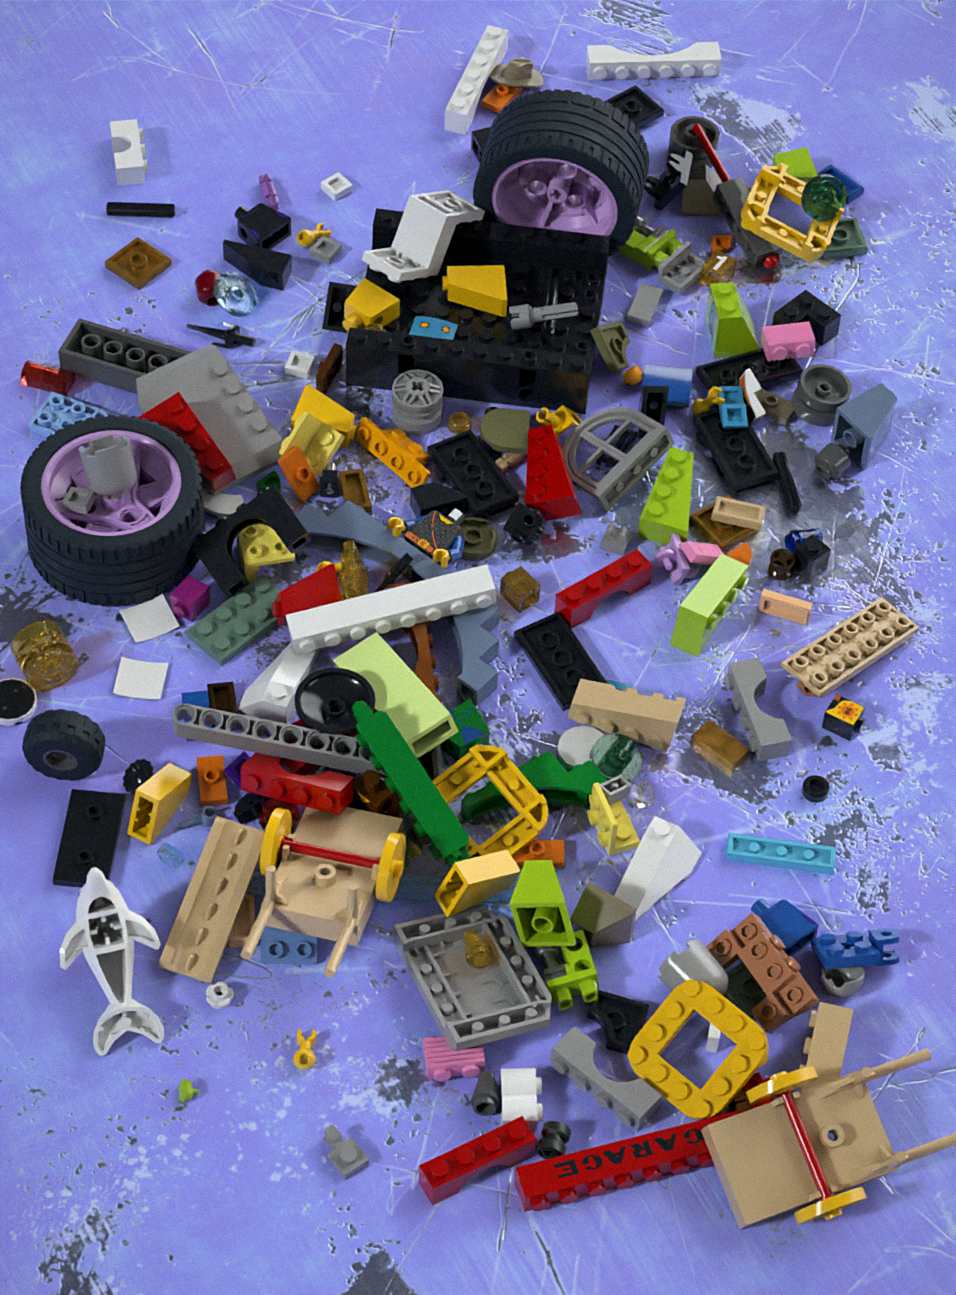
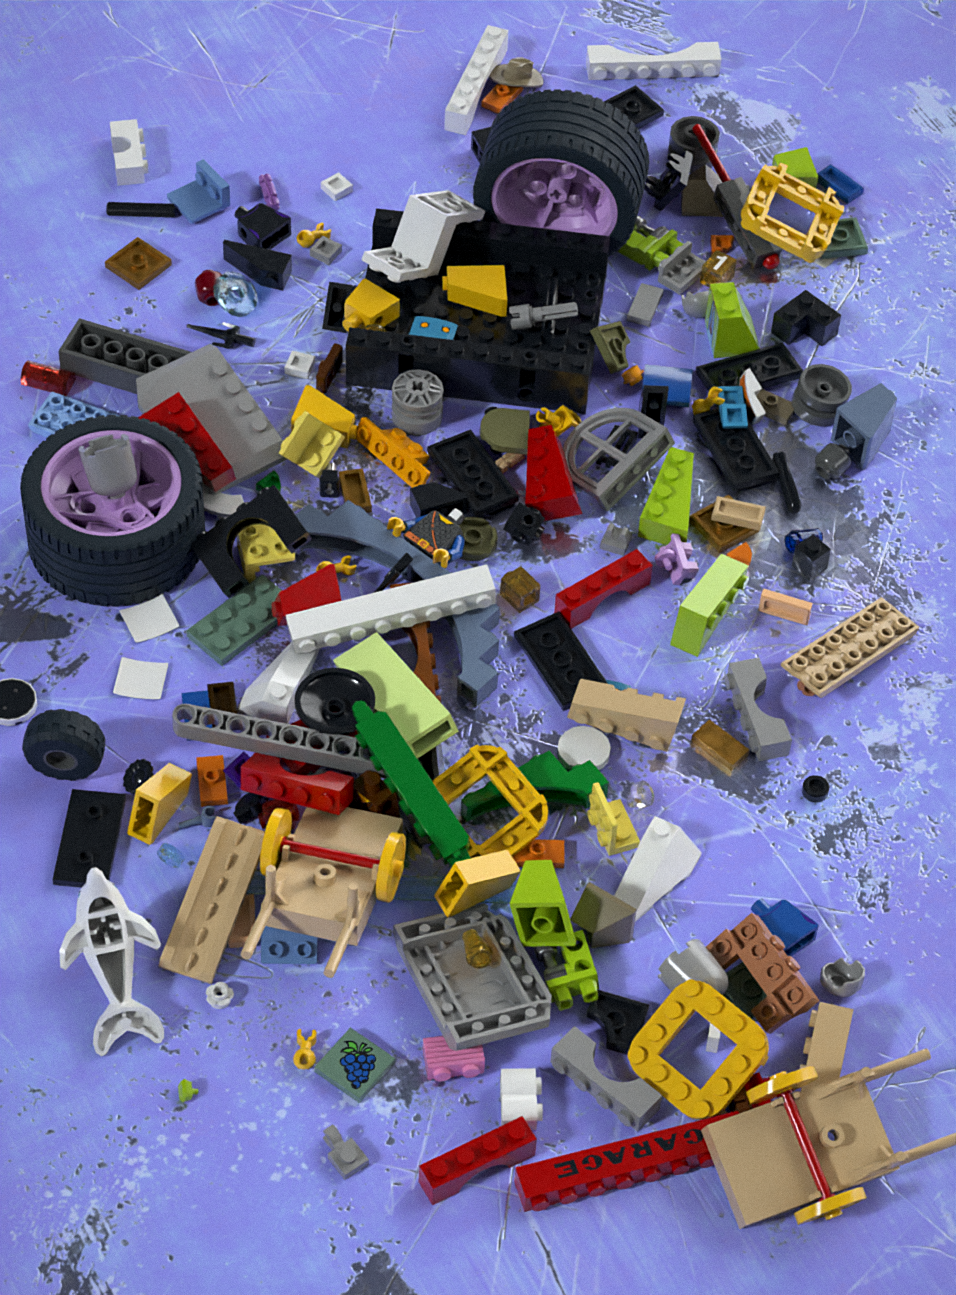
clear yellow wheel [10,620,79,691] -> none
light grey tile [61,487,97,515] -> none
magenta brick [170,575,211,622] -> none
orange plate [277,446,319,502] -> none
clear yellow plate [338,540,370,601] -> none
green torso [441,699,490,761] -> none
clear yellow plate [447,412,472,434] -> none
dark grey cone [471,1071,500,1116] -> none
pearl dark grey wheel [536,1121,572,1159] -> none
clear green tile [589,733,643,782] -> none
light grey piece [600,774,632,805] -> none
bright pink tile [679,541,724,565] -> none
medium azure tile [725,833,836,875] -> none
bright pink brick [761,321,815,362] -> none
dark brown wheel [768,549,796,581] -> none
clear green tile [801,174,847,221] -> none
blue plate [811,928,899,970] -> none
black brick [822,694,866,741] -> none
none -> medium blue bracket [167,159,230,224]
none -> sand green tile [314,1027,395,1103]
none -> light grey hair [681,291,709,318]

